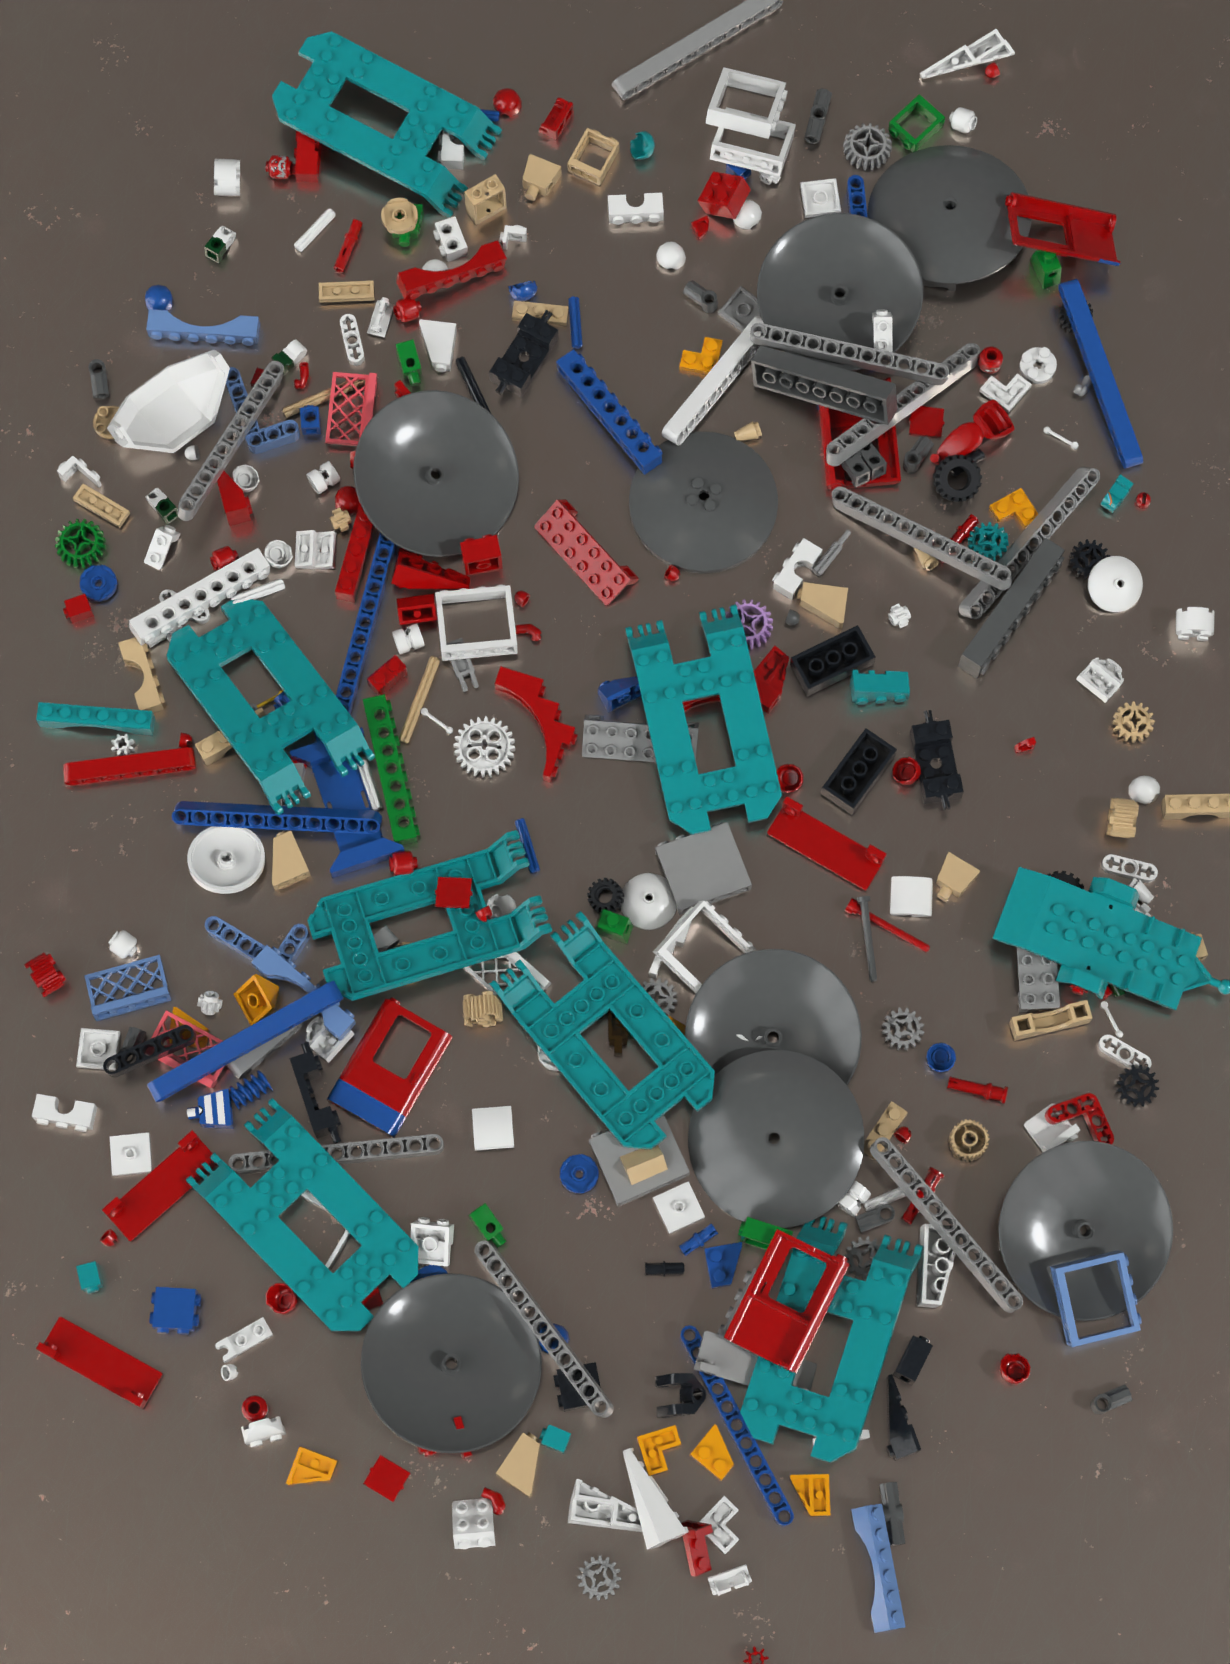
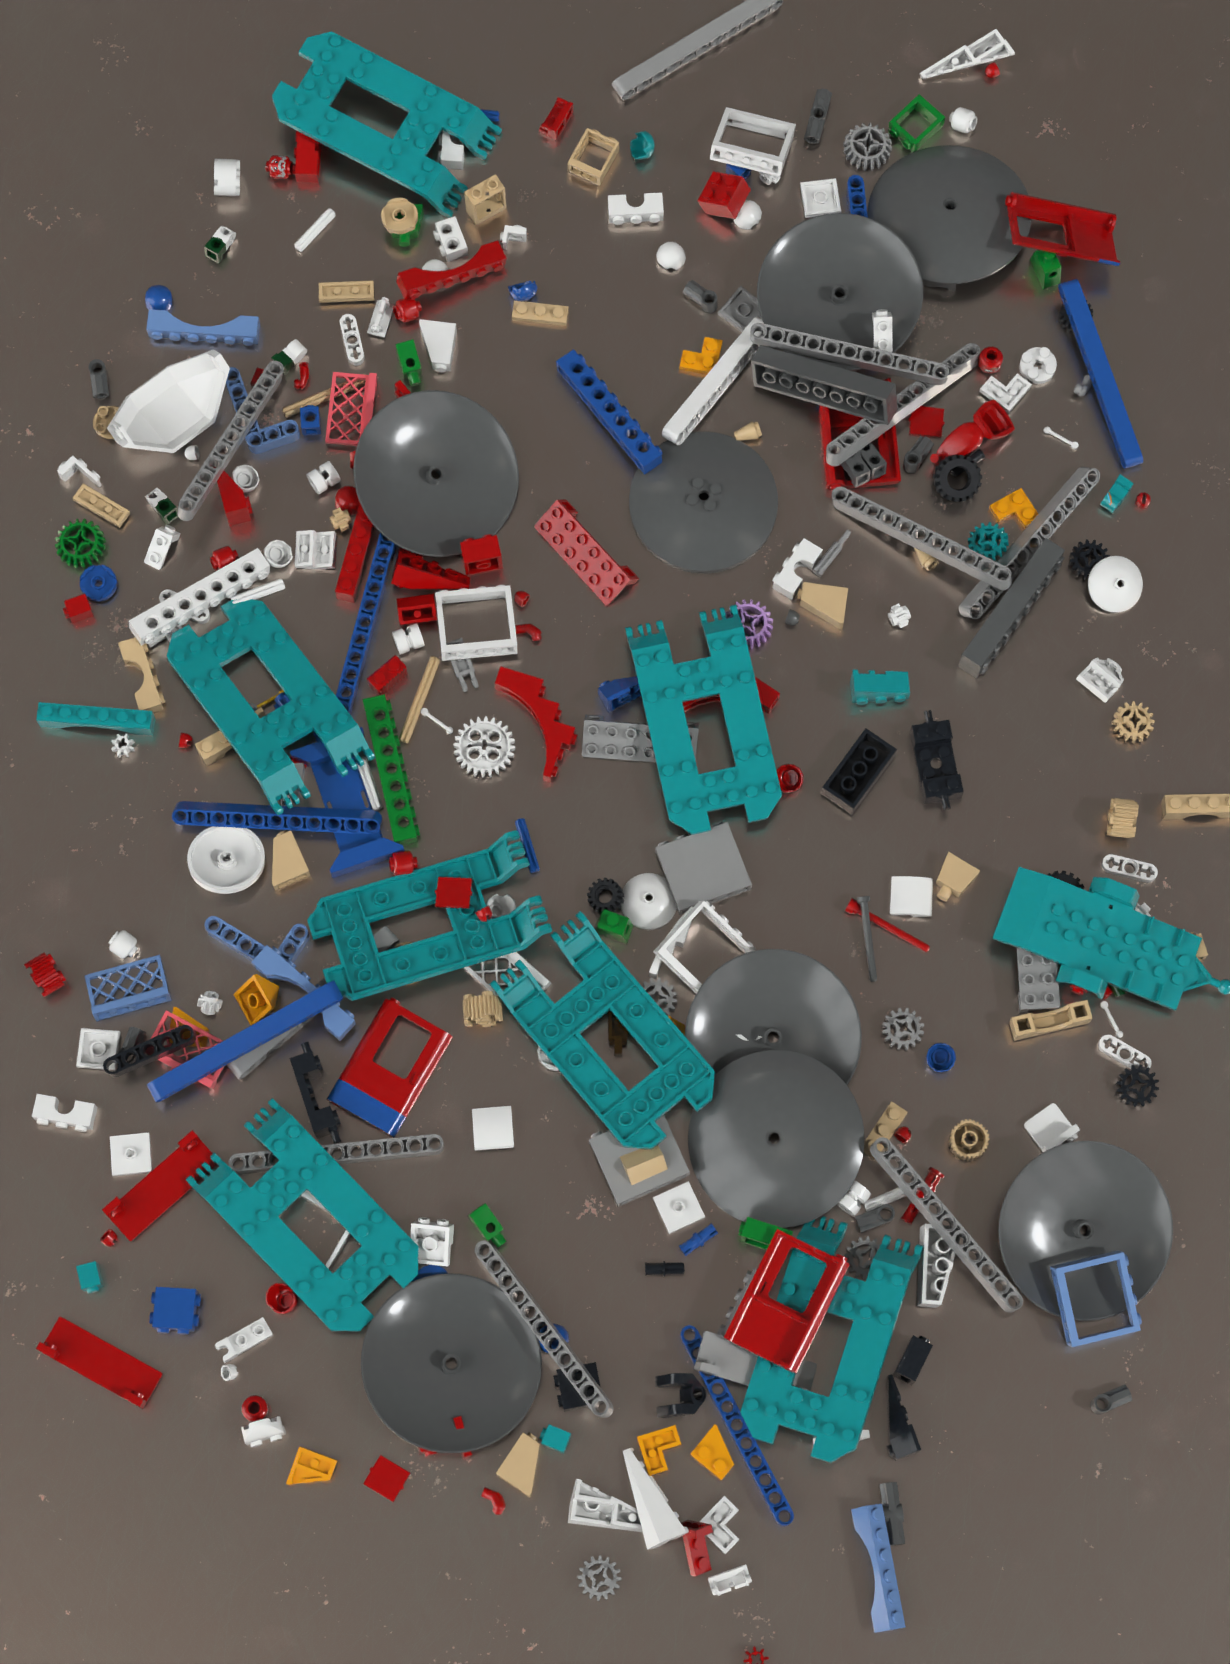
red beam [63,747,196,786] -> none
blue torso [187,1089,234,1129] -> none
blue piece [229,1070,273,1110] -> none
white slope [306,1016,354,1063] -> none
red pin [333,219,363,273] -> none
red tile [362,1287,384,1311] -> none
white bracket [452,1498,495,1549] -> none
black axle [456,356,491,413] -> none
black brick [489,310,559,398] -> none
red hair [493,88,522,117] -> none
tan torso [522,154,562,201] -> none
blue plate [560,1154,599,1194] -> none
blue axle [568,296,583,349] -> none
red hinge [664,565,680,581] -> none
red tile [691,216,709,240] -> none
blue wing [704,1242,742,1289] -> none
white window [706,67,788,139] -> none
red wing [754,645,789,696] -> none
red bracket [767,796,887,891] -> none
black brick [790,625,876,697] -> none
light orange wing [790,1474,830,1516] -> none
red hair [892,756,921,785] -> none
red pin [938,514,979,563] -> none
red pin [947,1076,1008,1104] -> none
red hair [1000,1353,1031,1384] -> none
red tile [1014,737,1036,753] -> none
red beam [1044,1093,1114,1144] -> none
white cone [1127,877,1154,904] -> none
white hair [1129,775,1160,805] -> none
white brick [1176,607,1215,641] -> none

